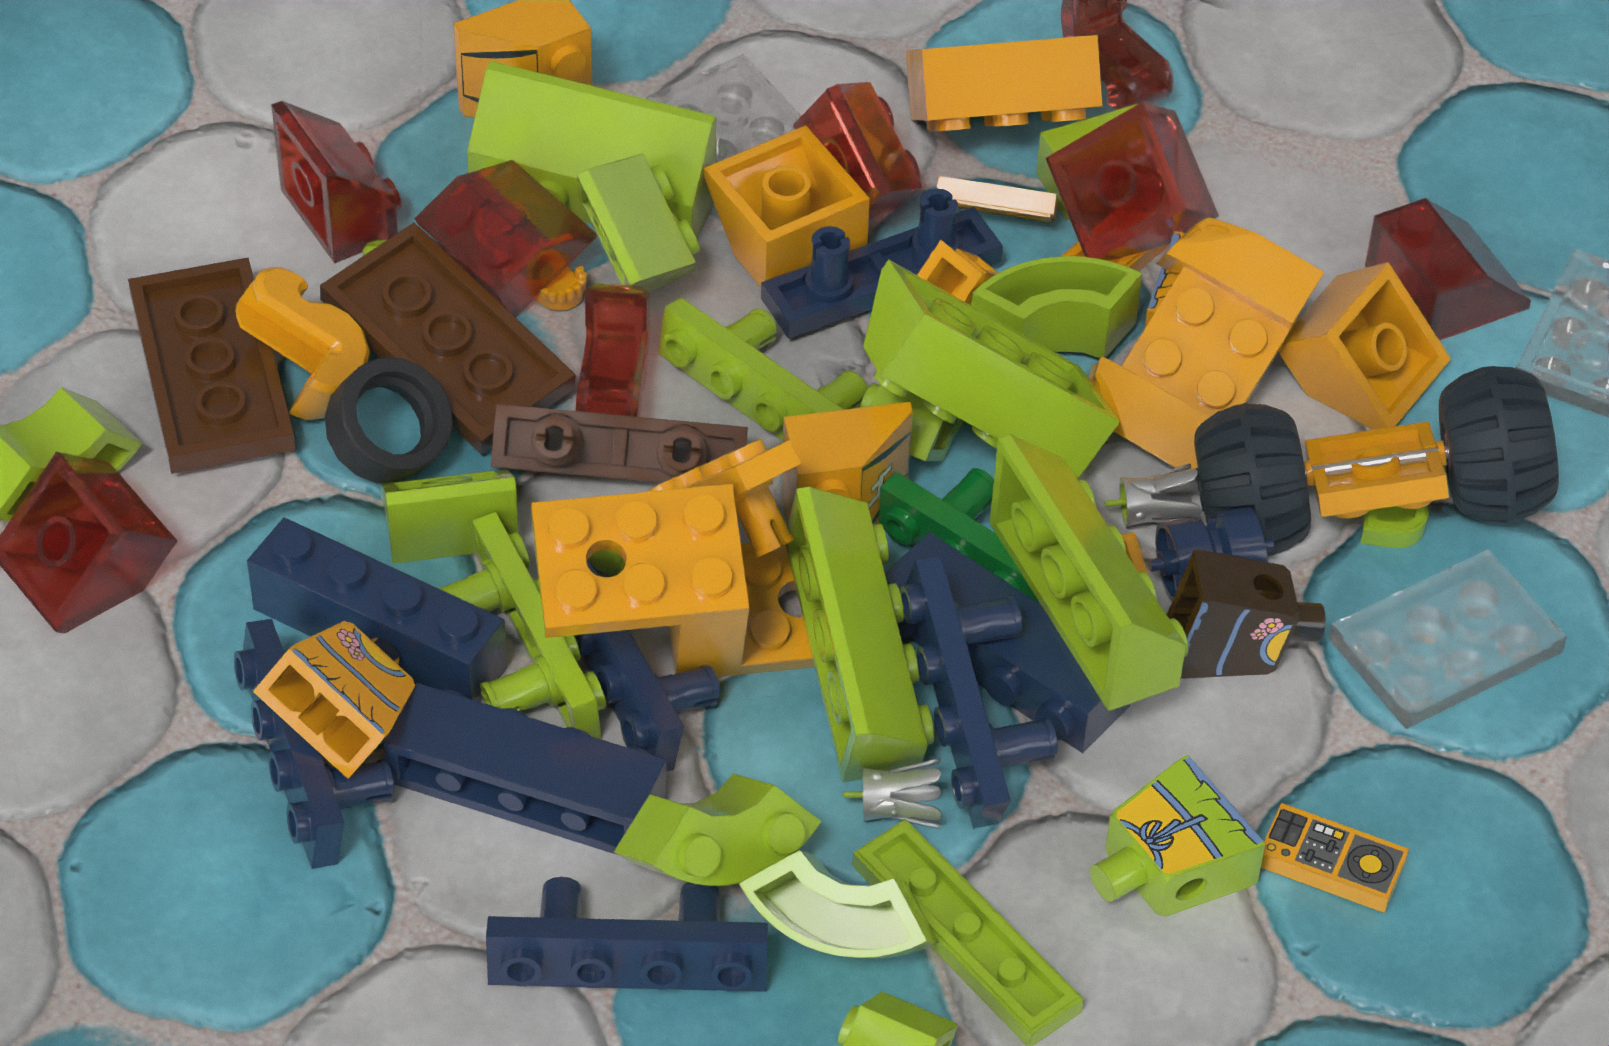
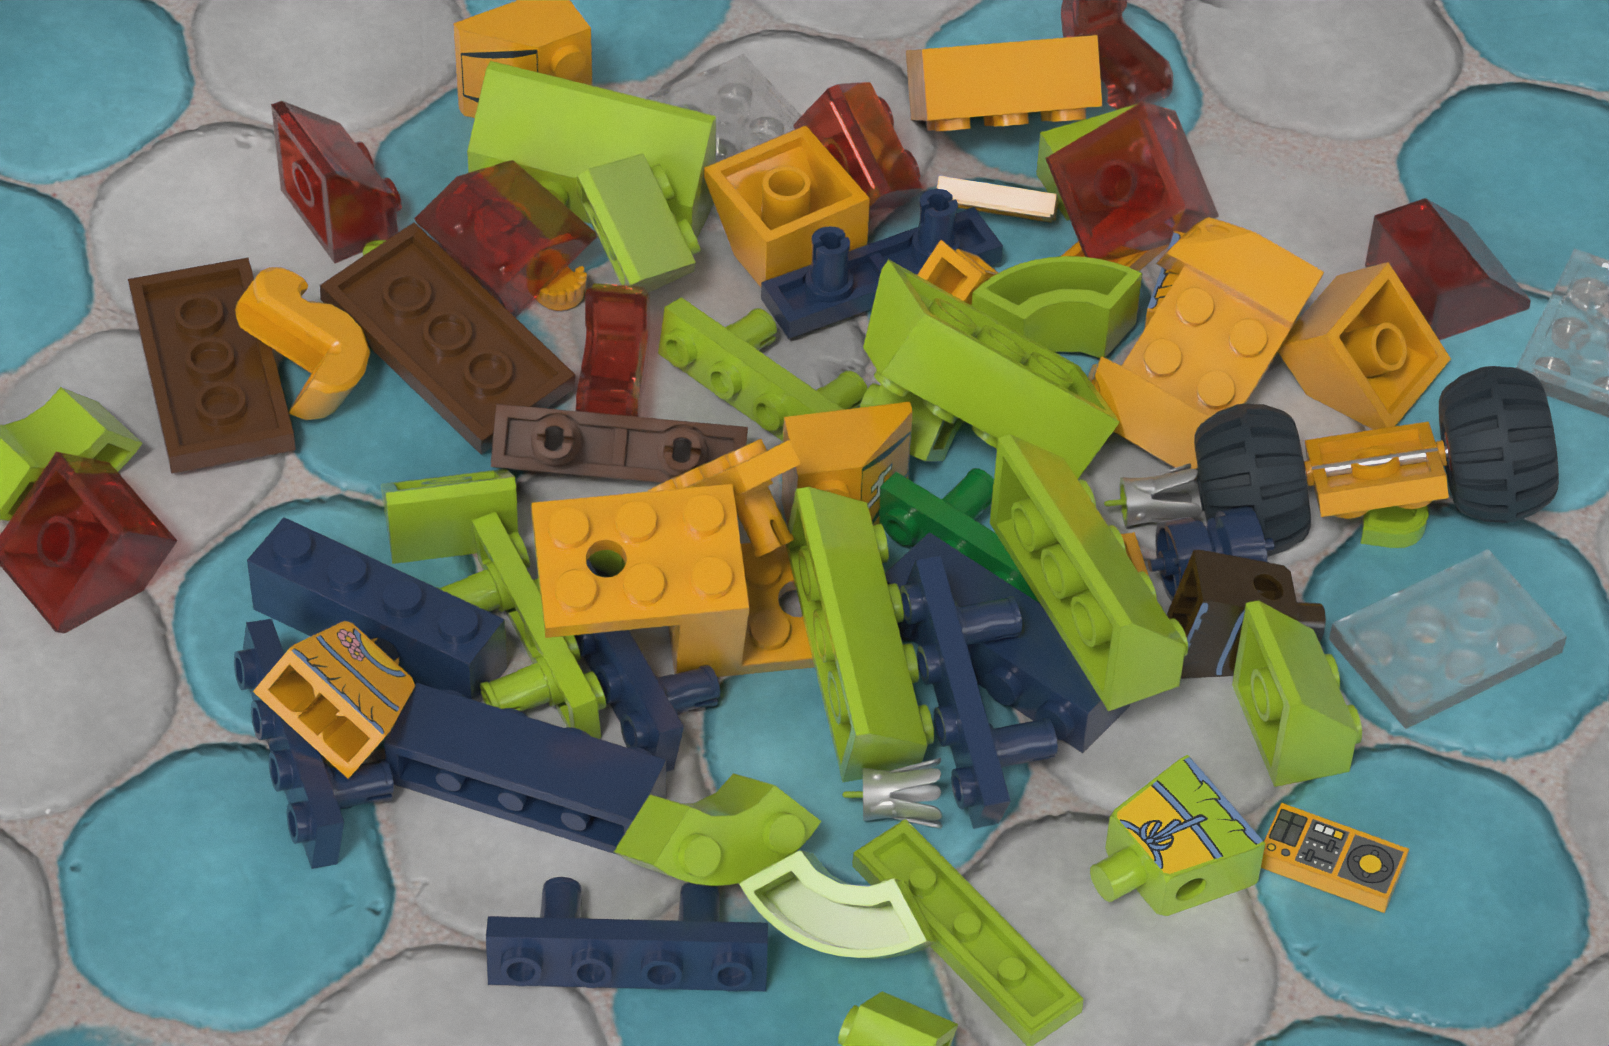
black tyre [324,358,453,483] -> none
none -> lime slope [1232,601,1362,787]

